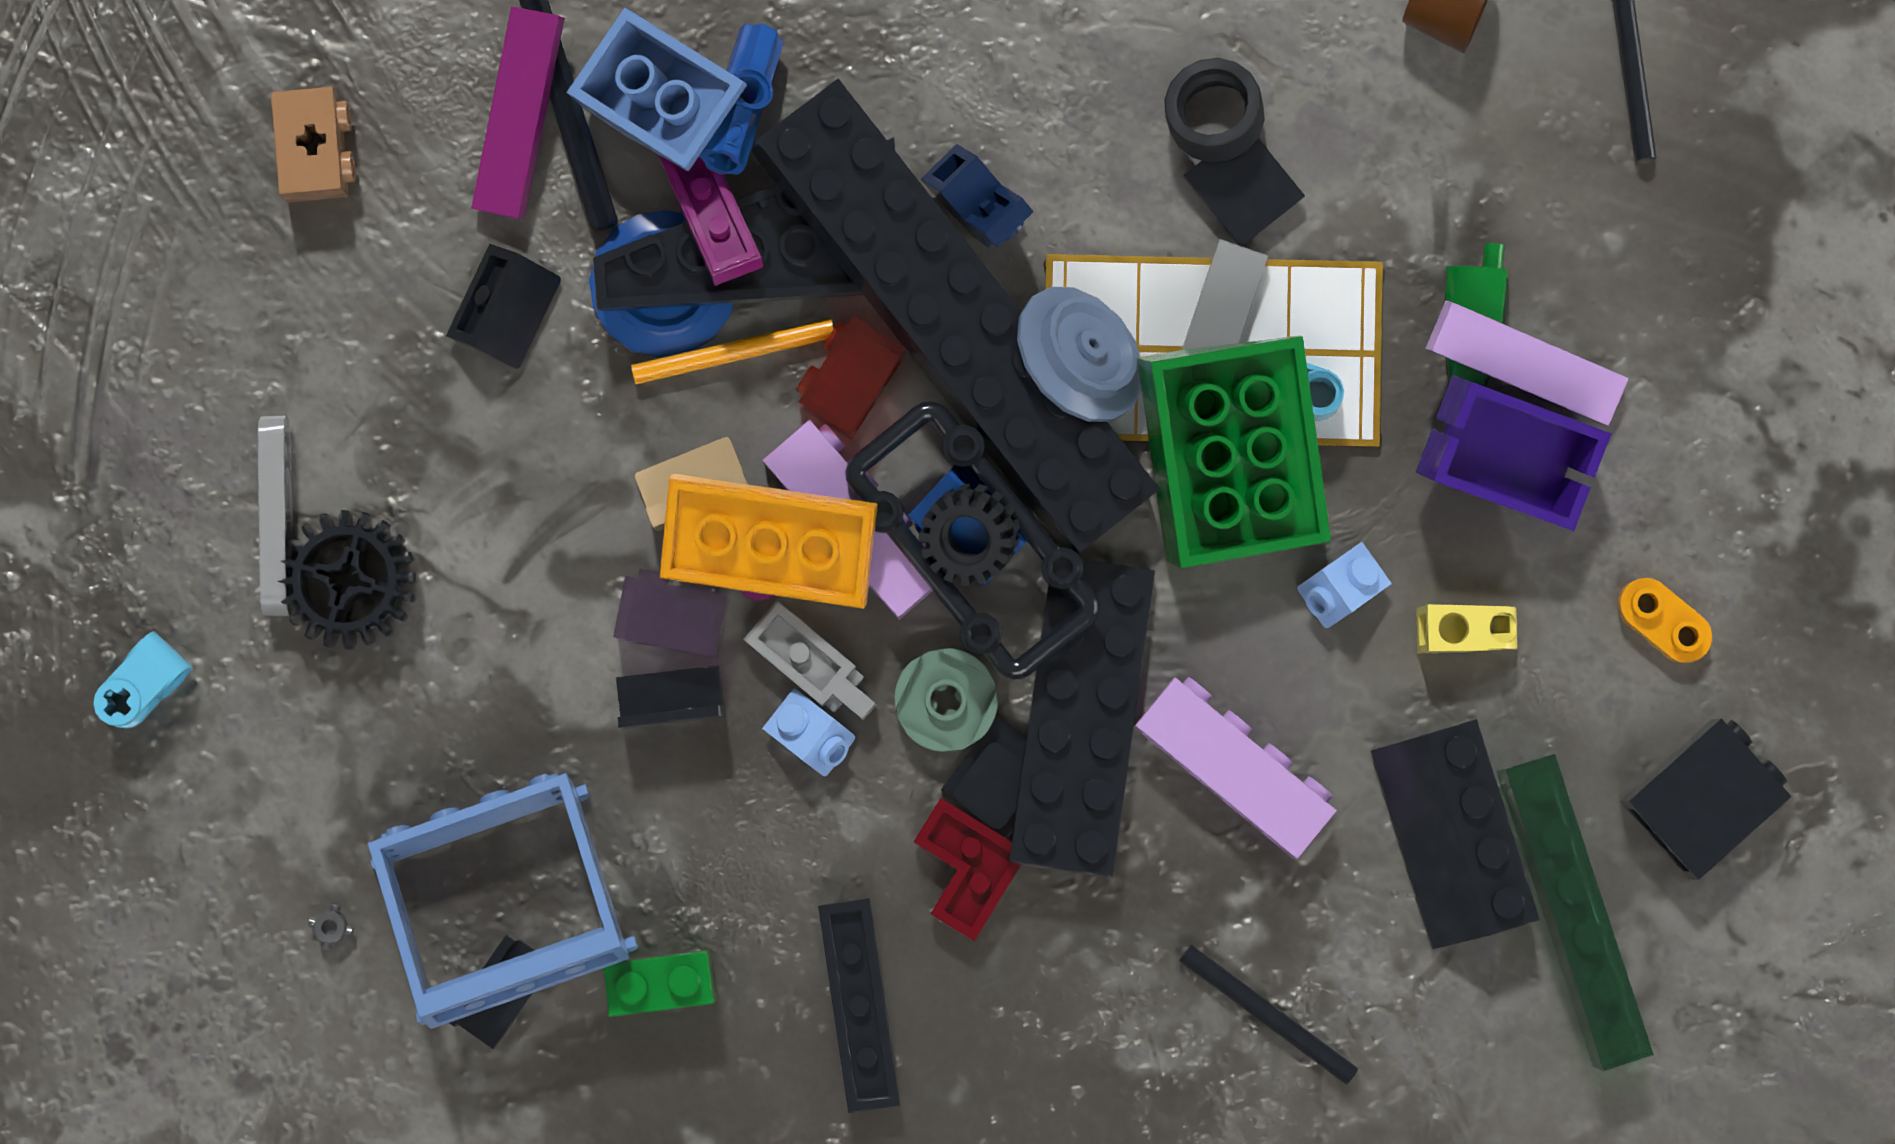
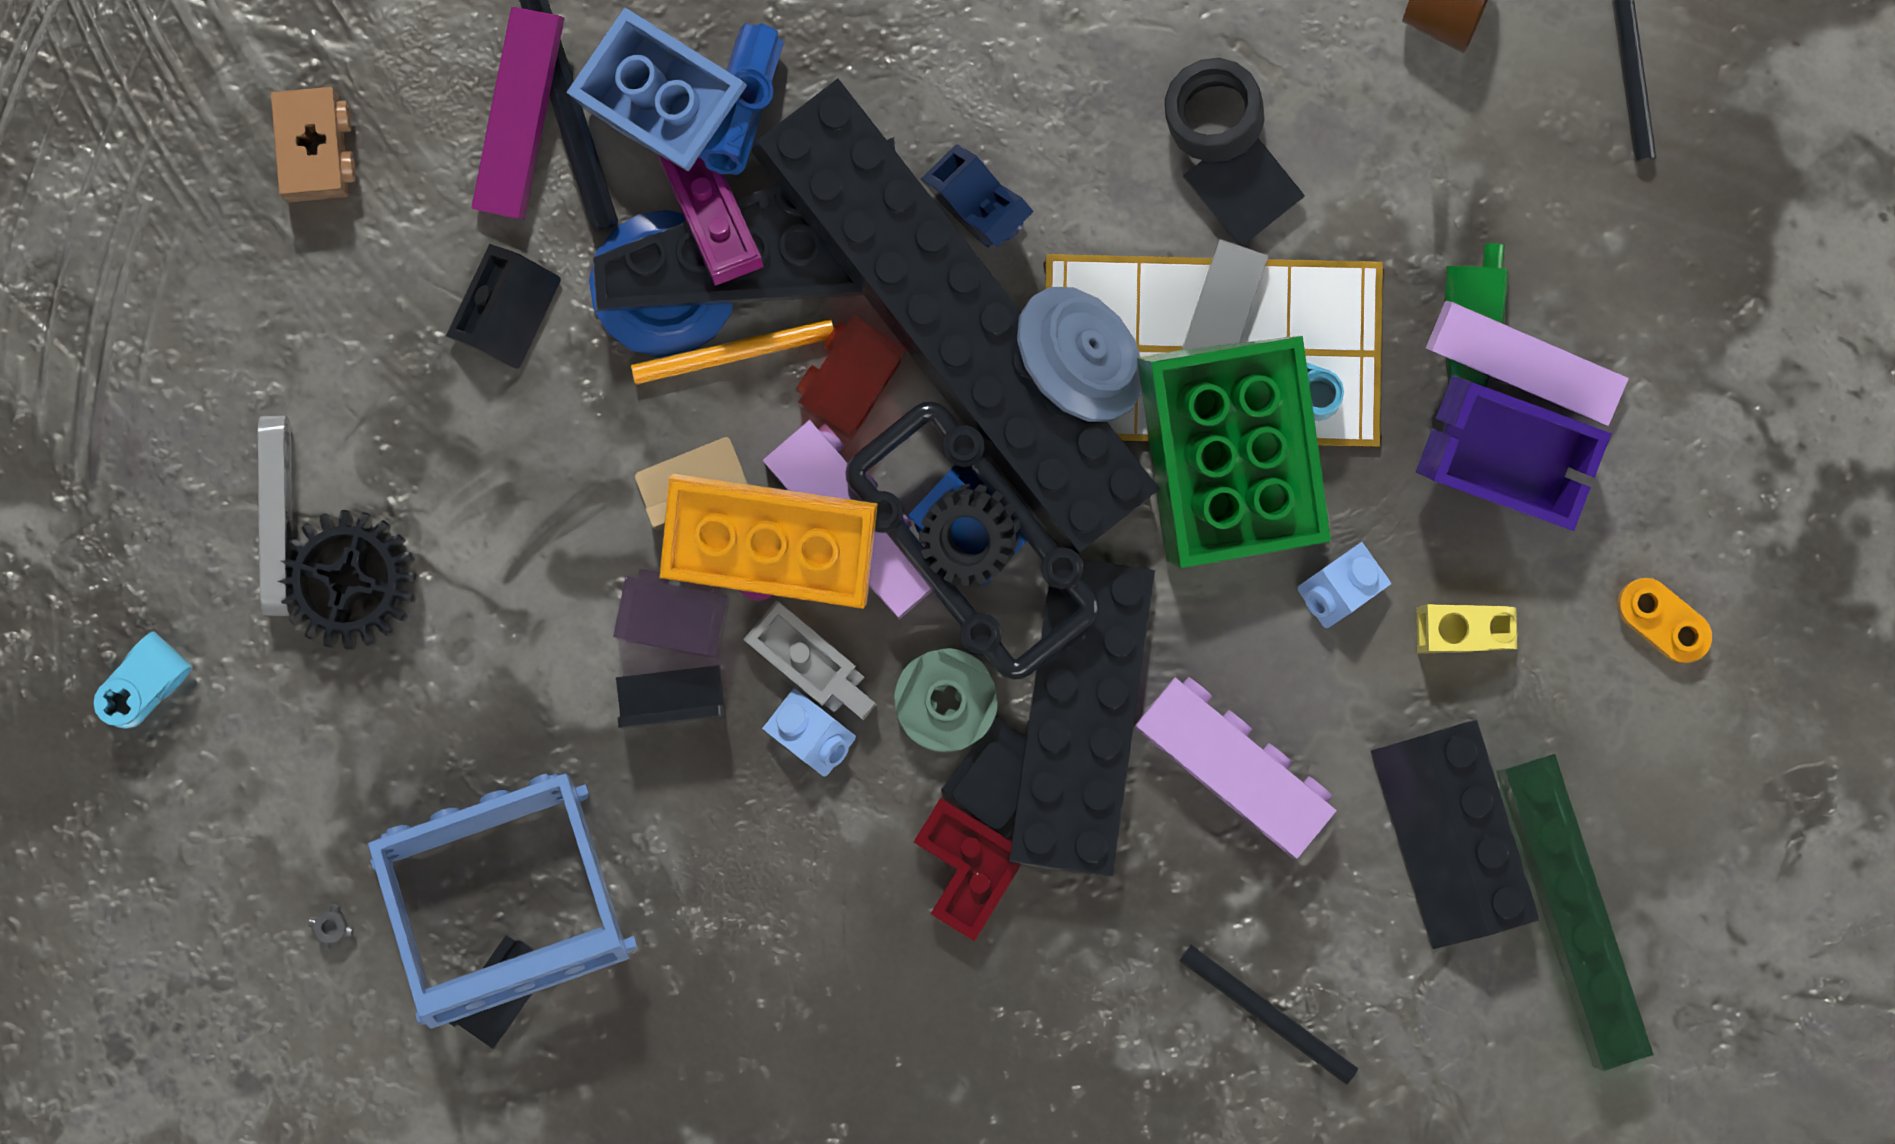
green brick [603,949,717,1017] -> none
black plate [818,898,900,1113] -> none
black brick [1620,718,1792,880] -> none

